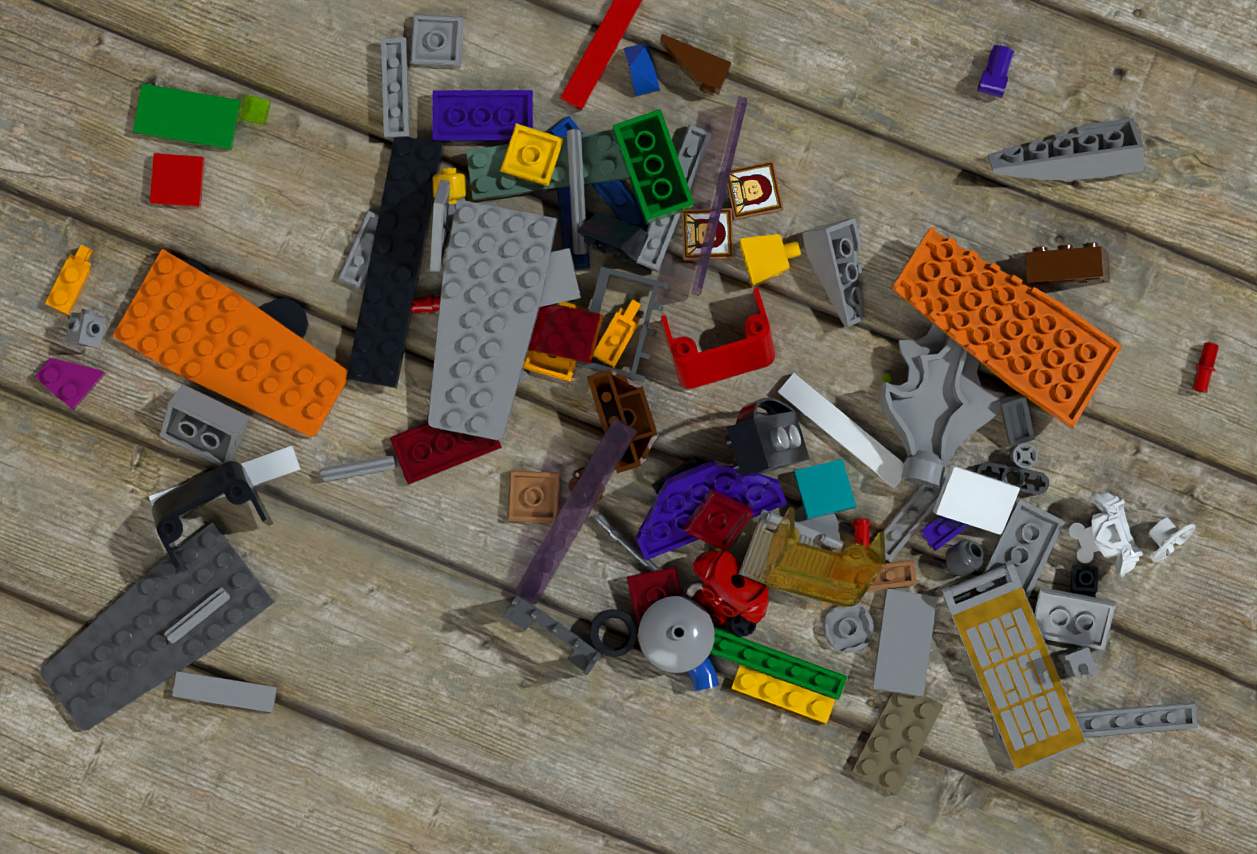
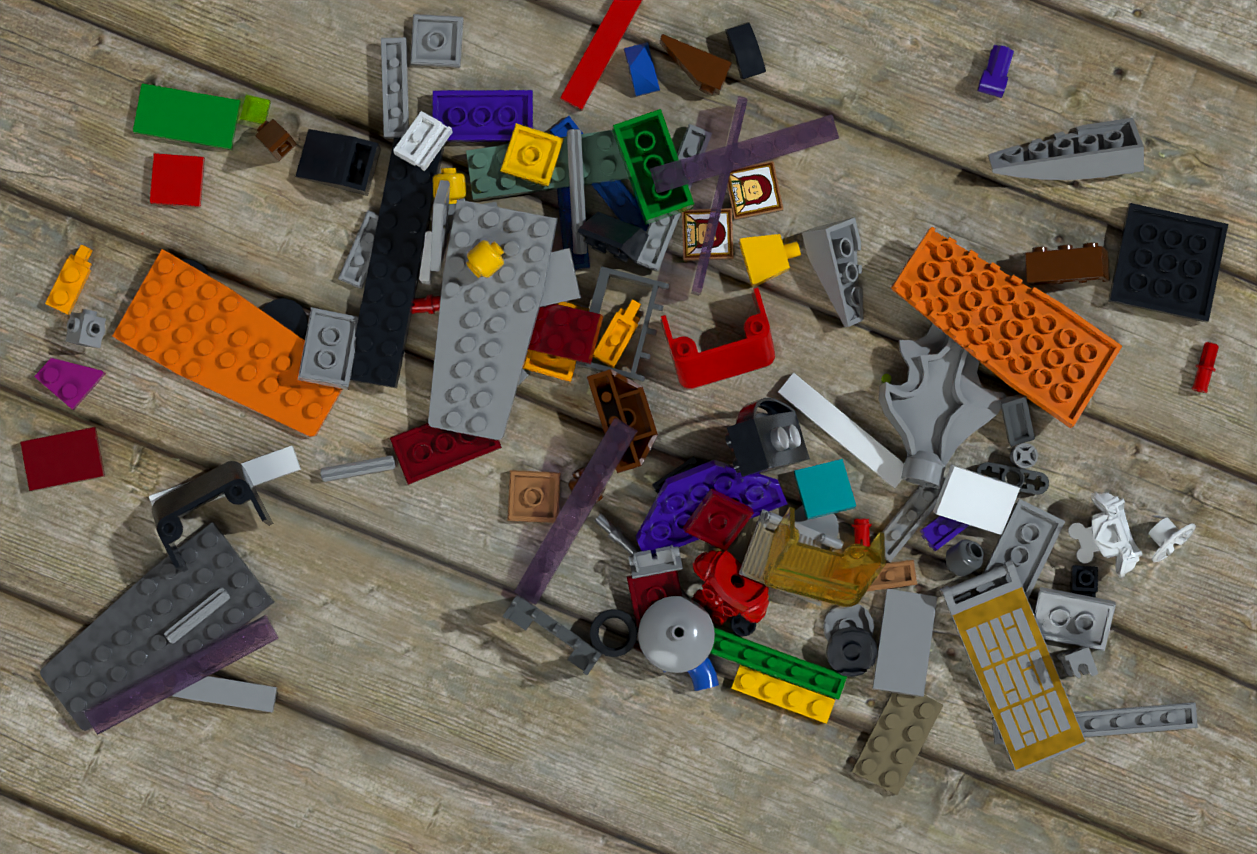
light grey slope [160,384,250,466] -> none
none -> dark red tile [20,427,105,492]
none -> clear purple plate [85,615,279,735]
none -> reddish brown slope [255,119,297,161]
none -> black slope [295,129,381,196]
none -> light grey tile [298,307,359,390]
none -> white plate [393,111,452,171]
none -> white tile [419,231,433,285]
none -> yellow head [466,240,504,278]
none -> light grey hinge [628,545,683,578]
none -> clear purple plate [650,114,839,193]
none -> black slope [725,22,766,79]
none -> black tile [826,626,878,677]
none -> black plate [1108,203,1228,323]

